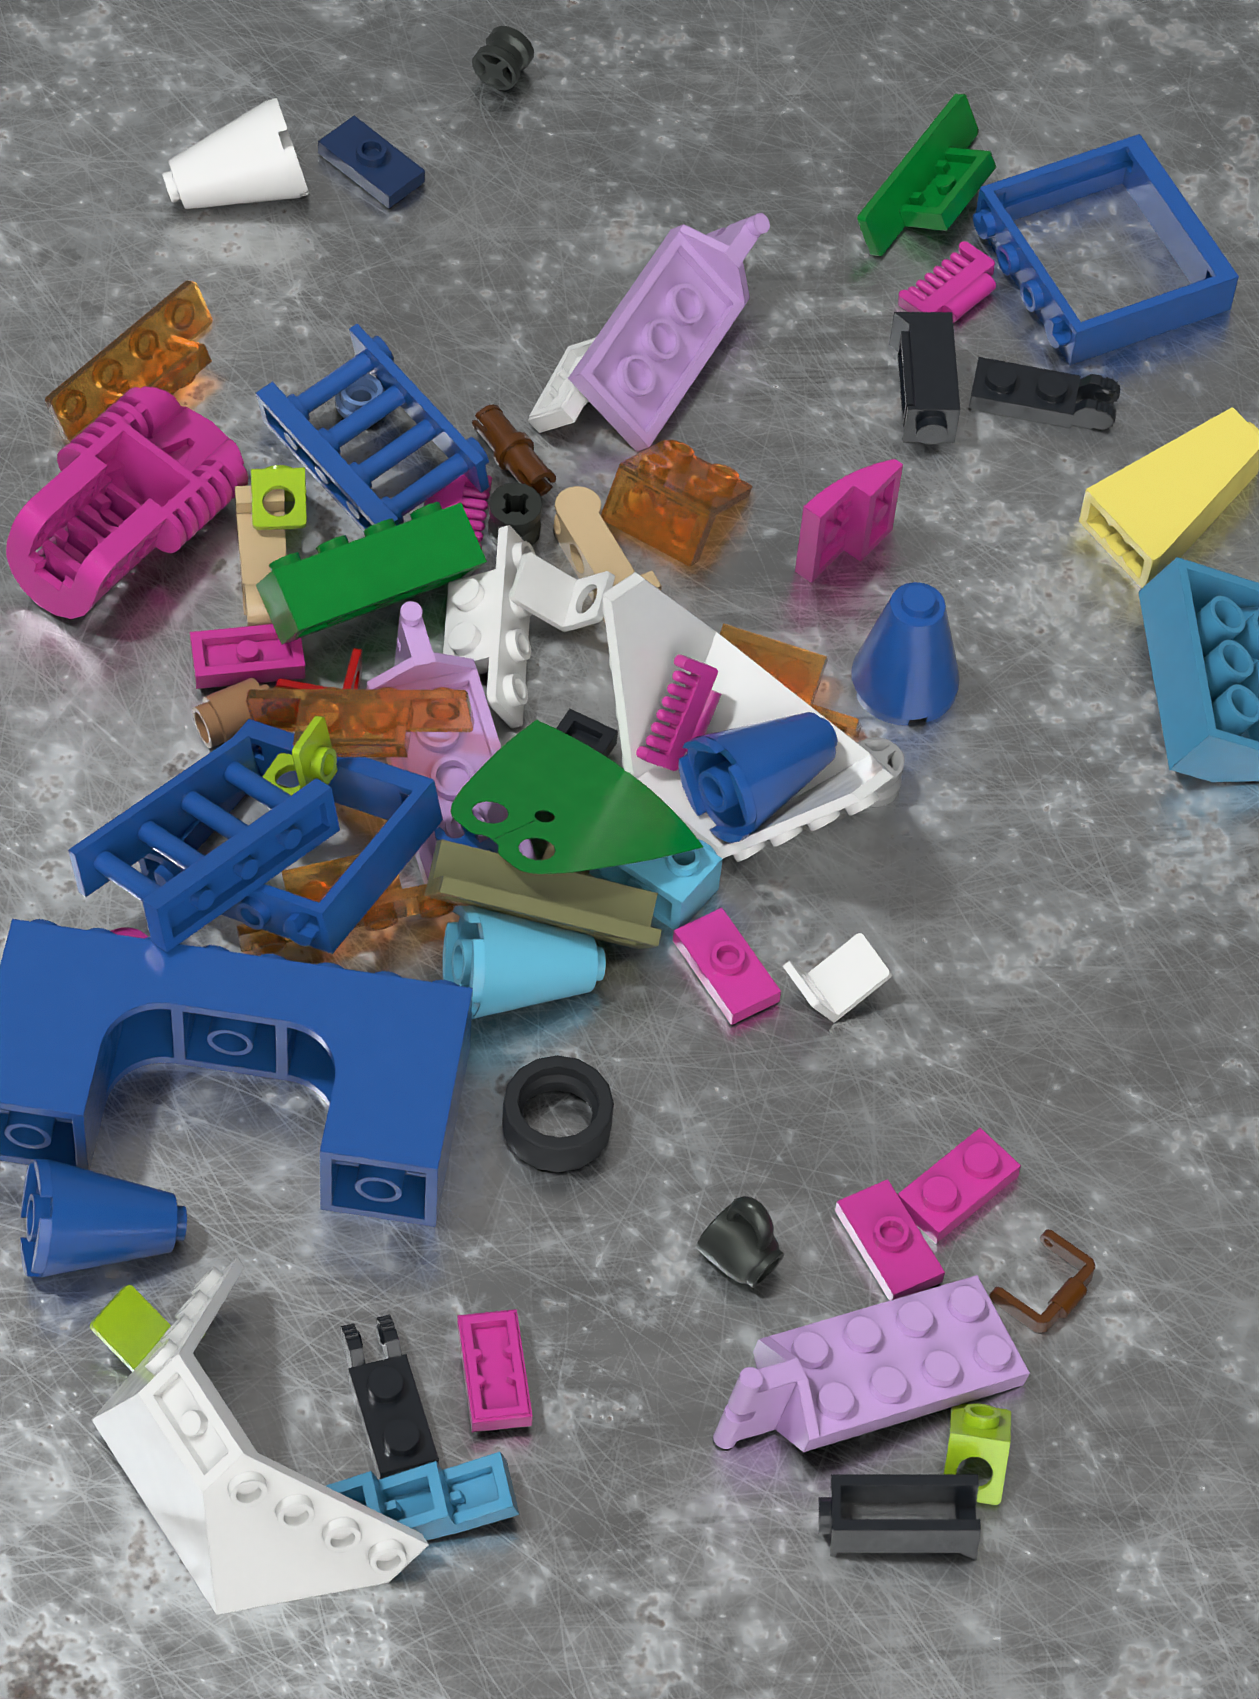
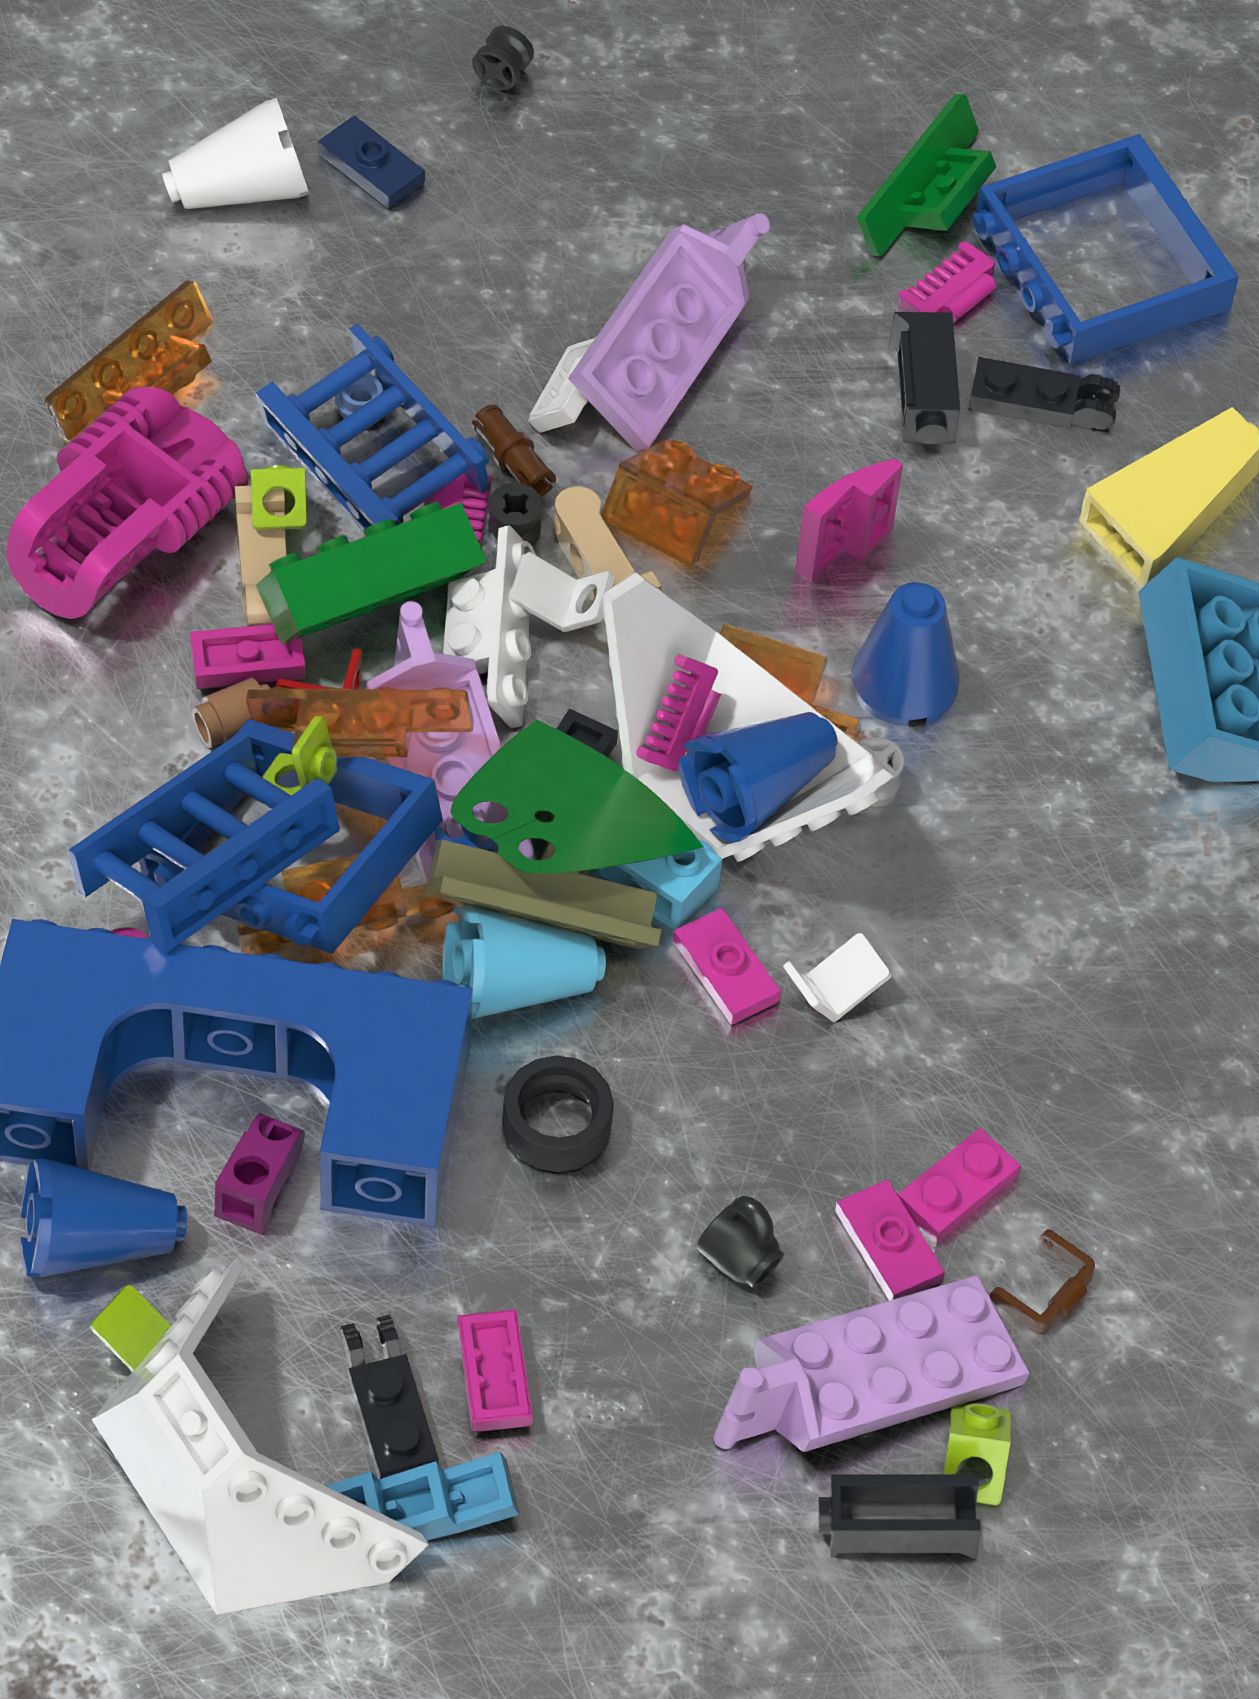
none -> magenta leg [214,1113,305,1235]

